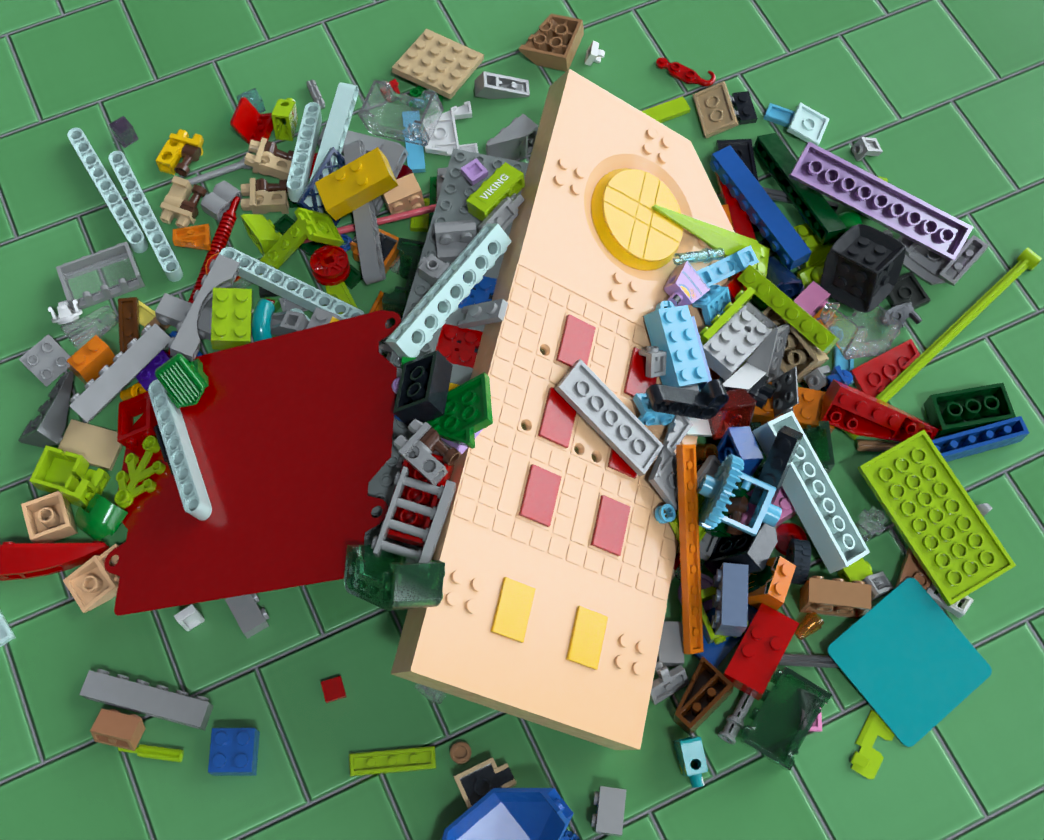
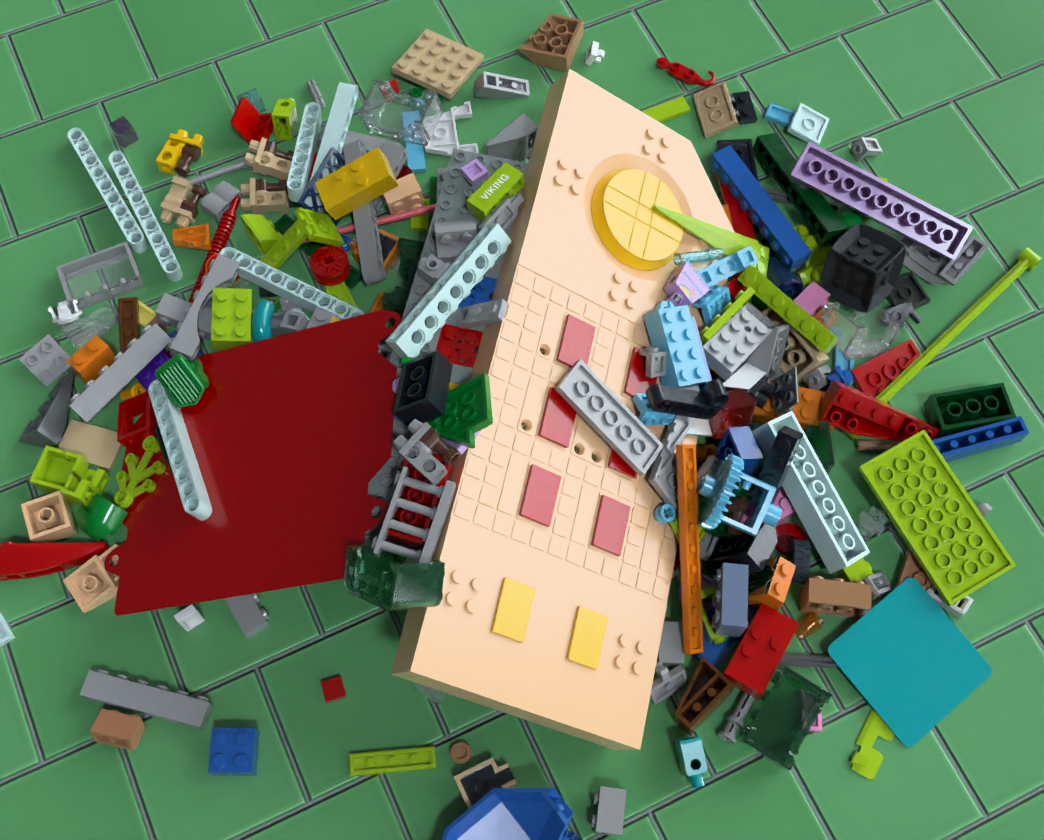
lime axle [118,744,184,763] -> none

